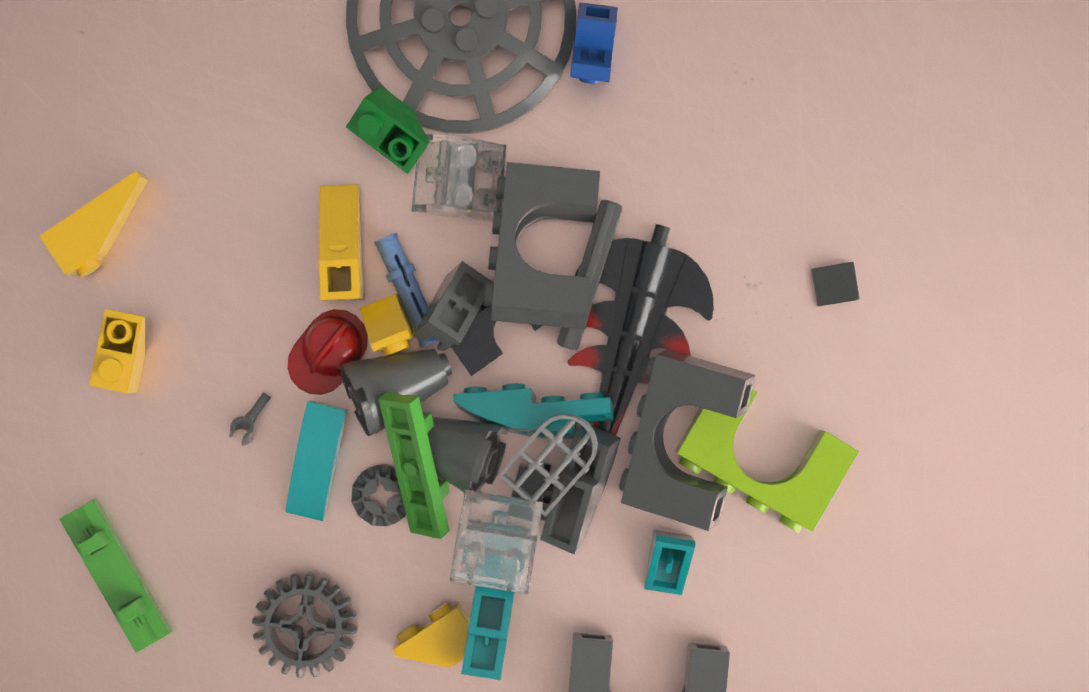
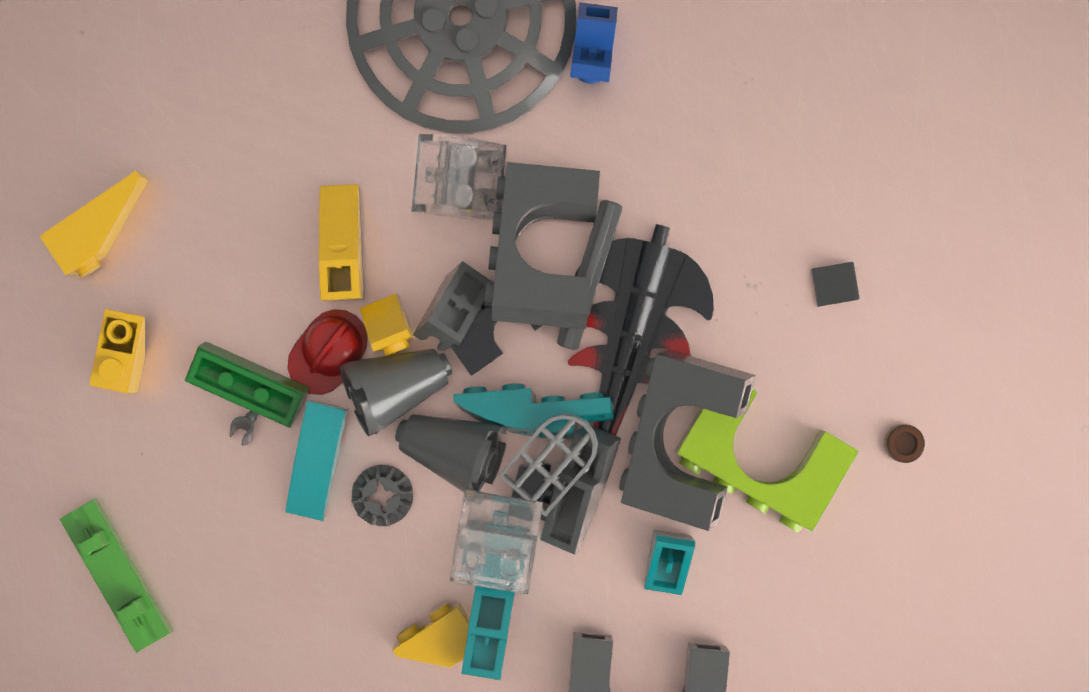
dark grey gear [252,572,358,678] -> none
green slope [346,86,430,174] -> none
medium blue pin [374,232,439,348] -> none
bright green hinge [378,391,450,539] -> none
none -> green slope [185,342,310,428]
none -> reddish brown tile [884,424,925,463]

